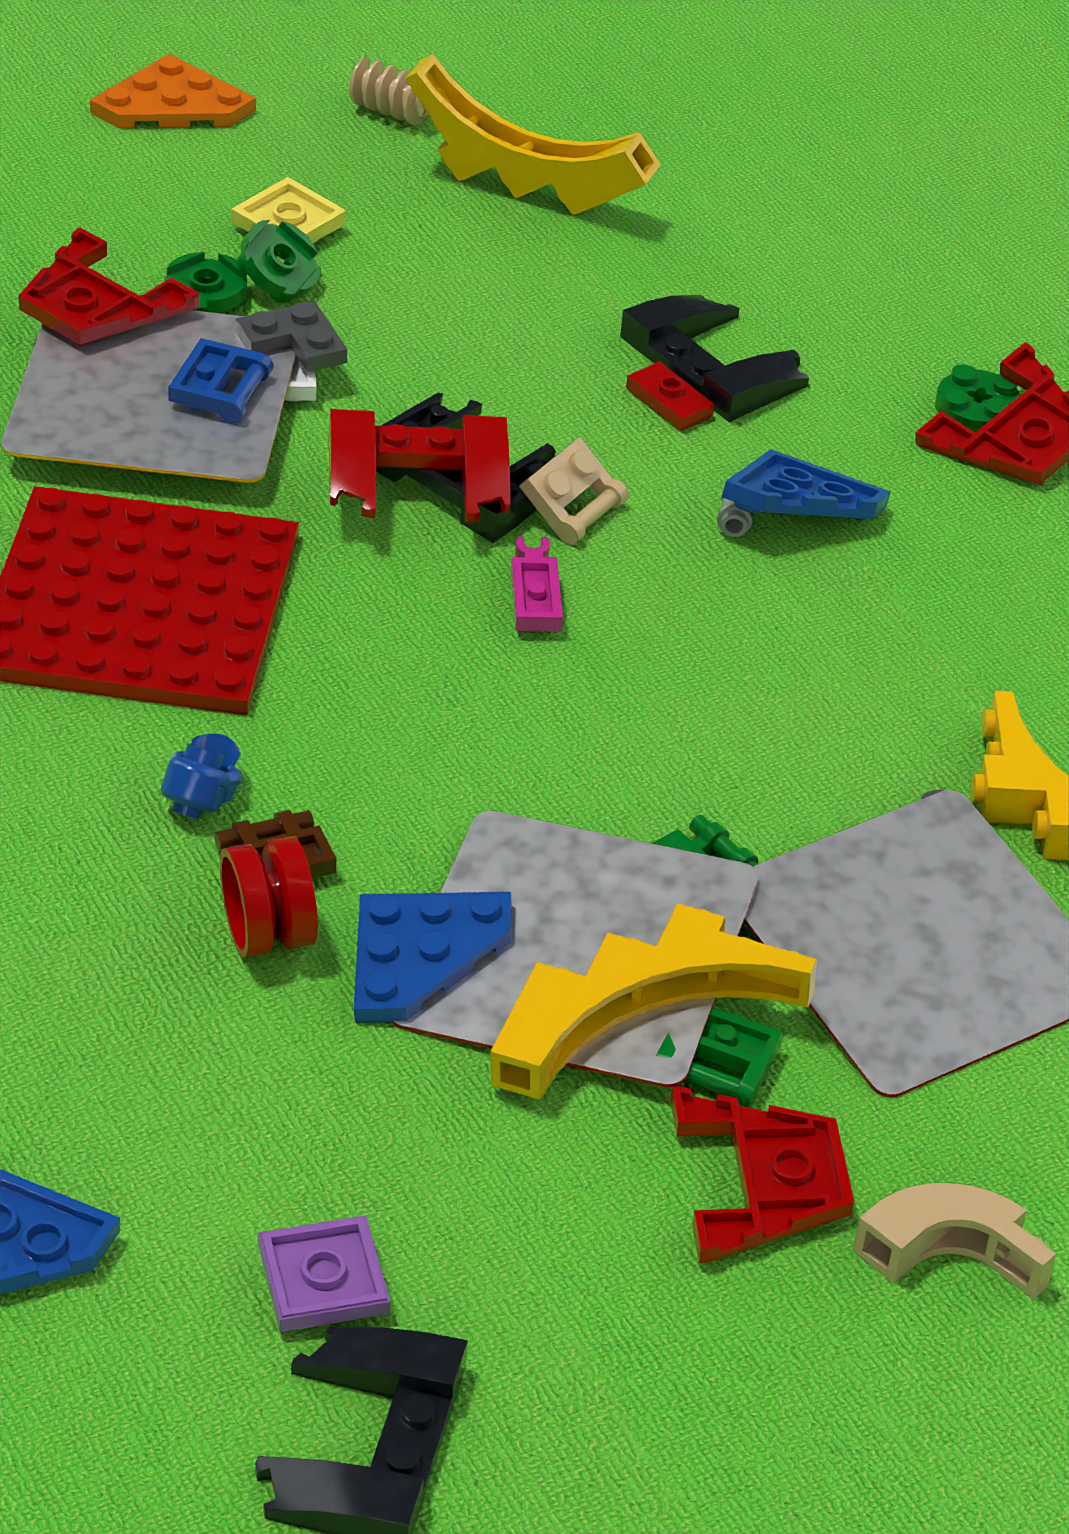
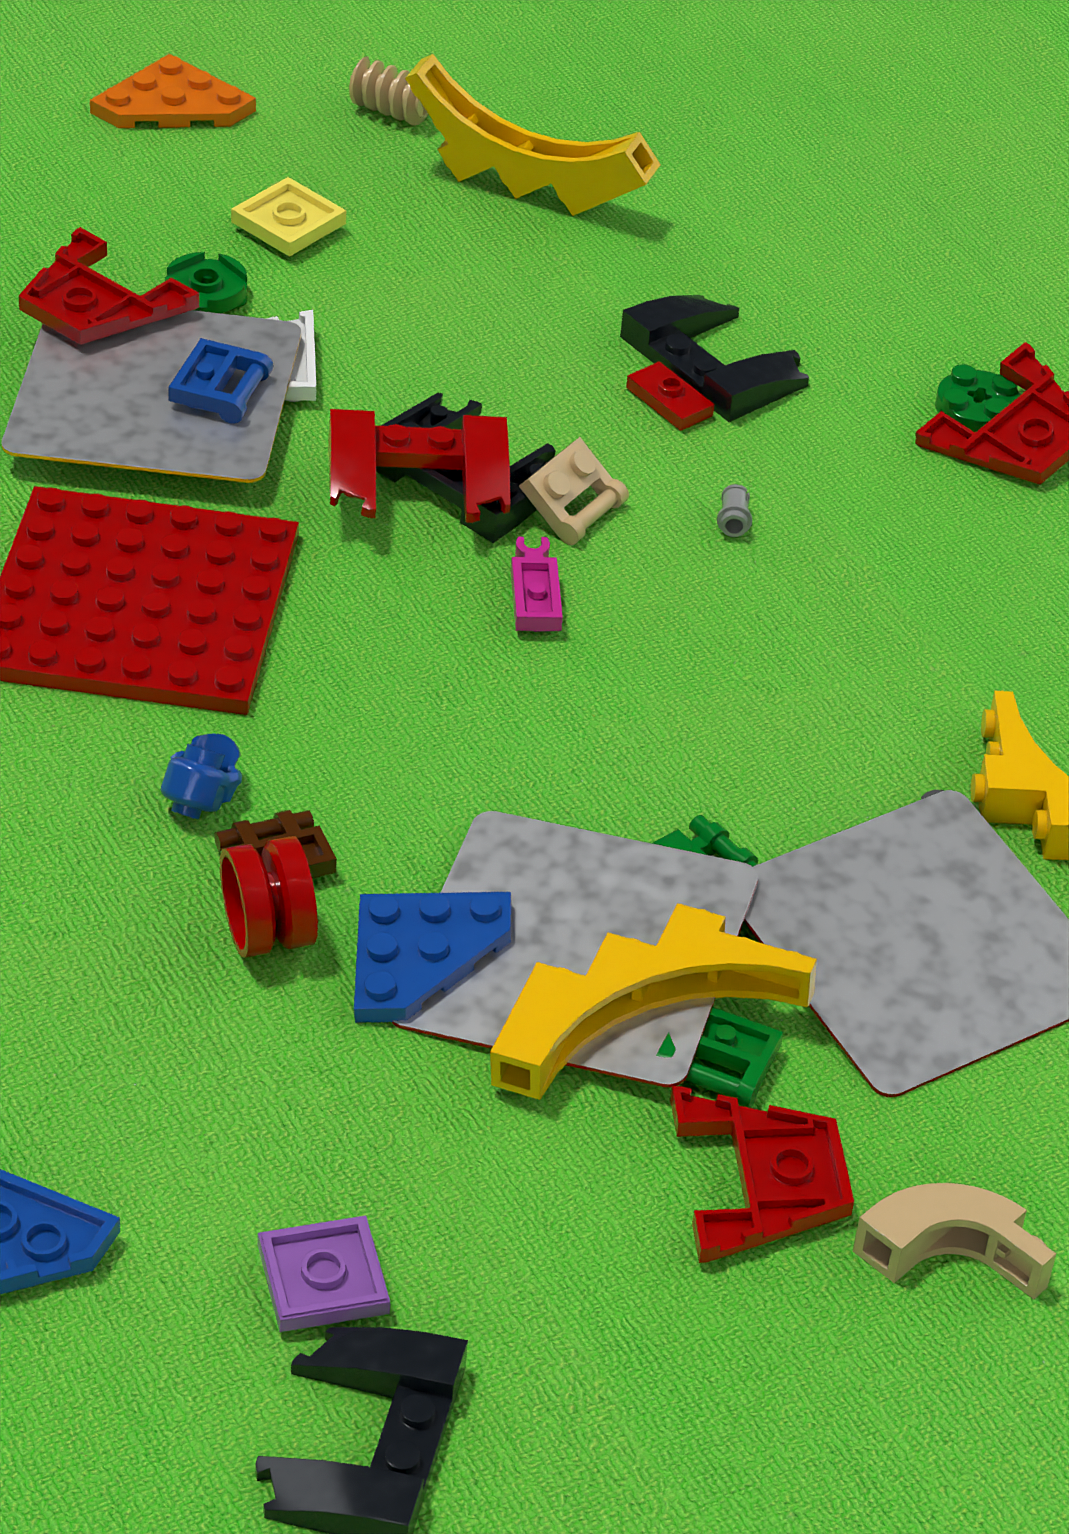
dark grey plate [236,301,347,372] -> none
green plate [237,220,321,303] -> none
blue plate [722,449,891,519] -> none

